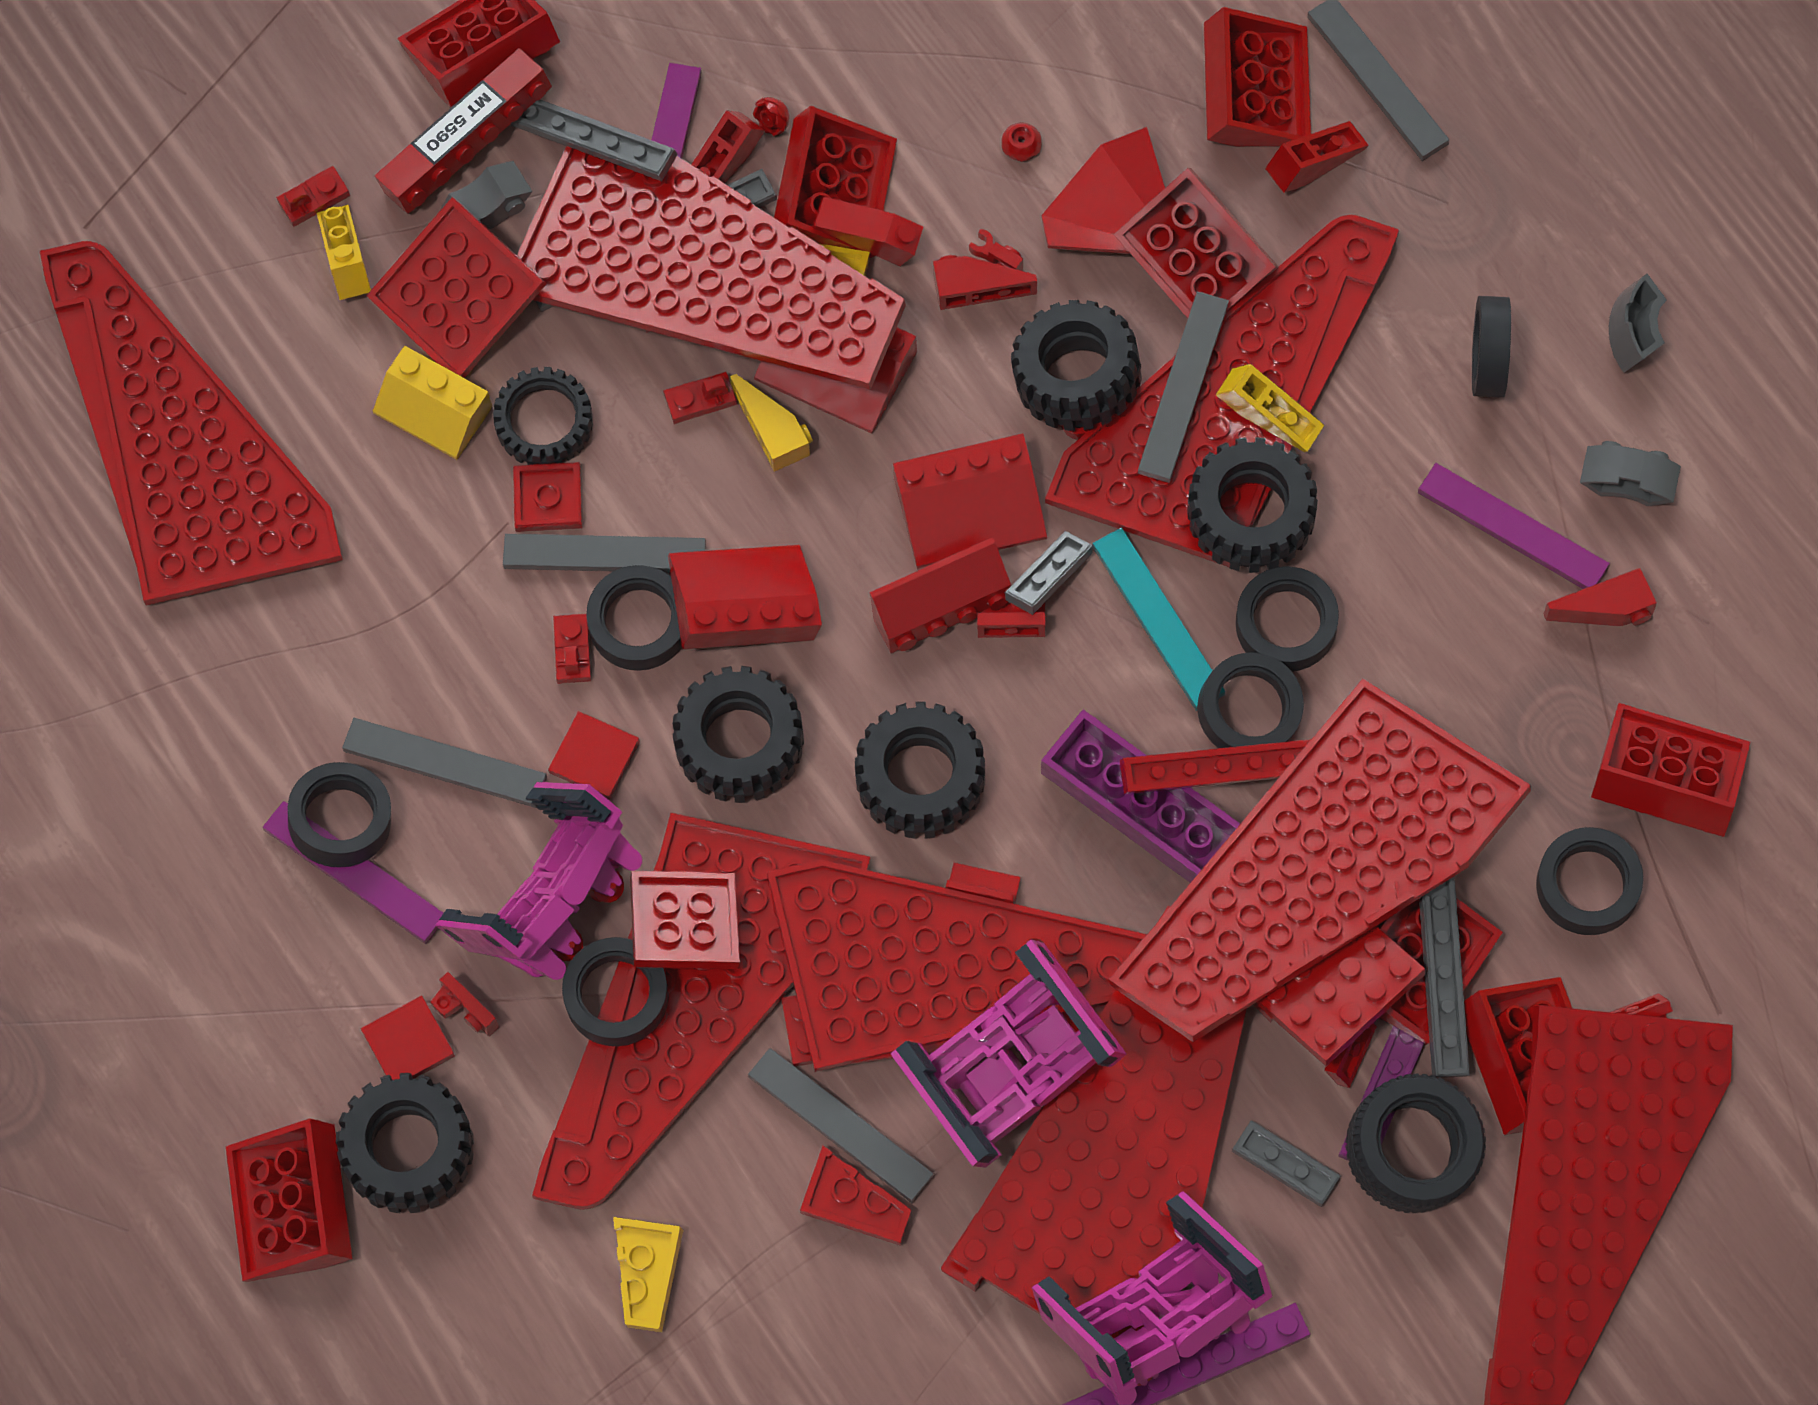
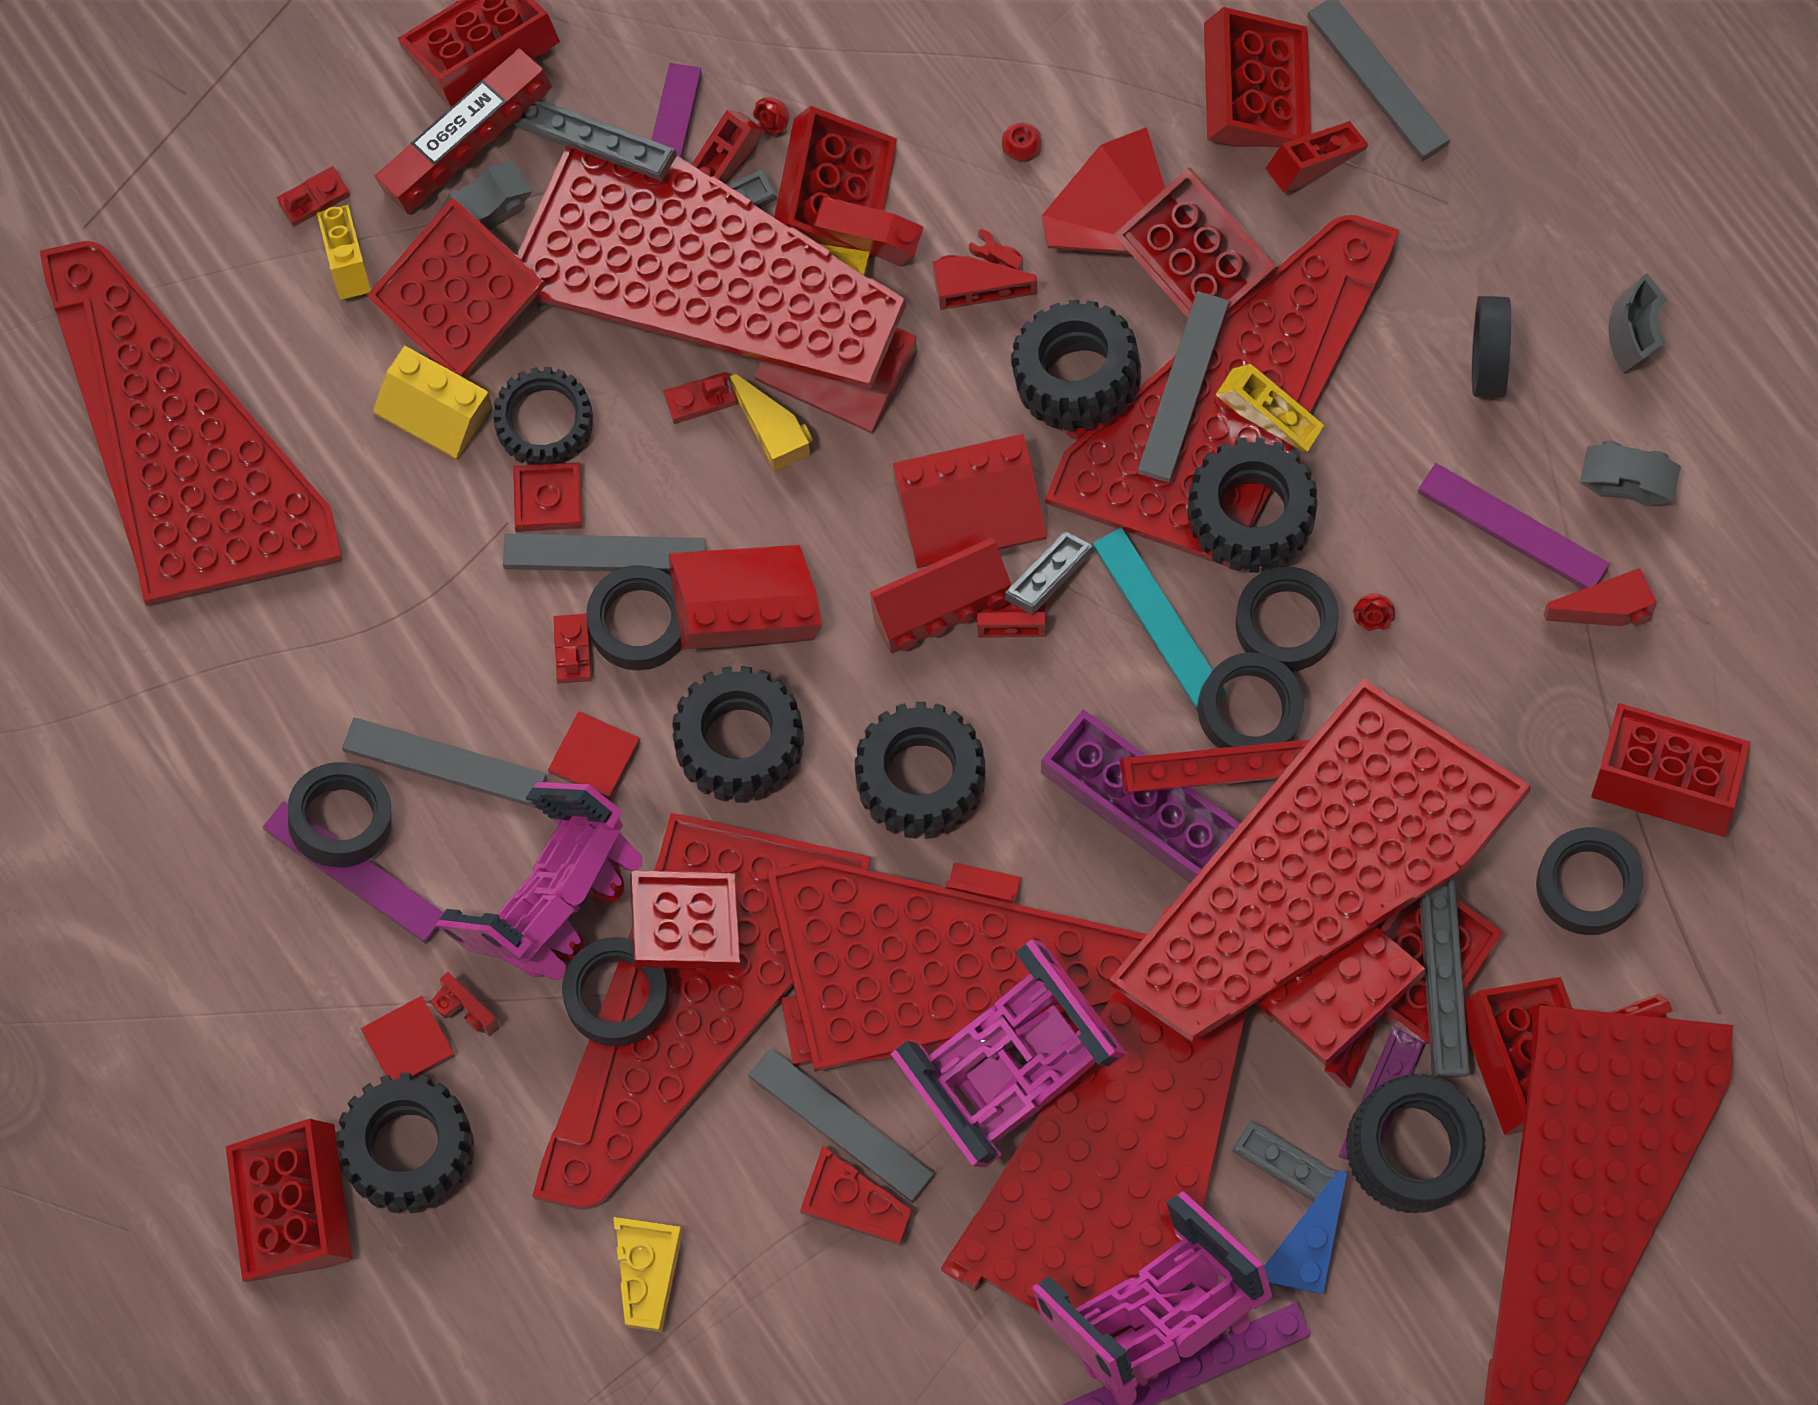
none -> blue wing [1264,1170,1347,1295]
none -> red plate [1353,593,1395,631]

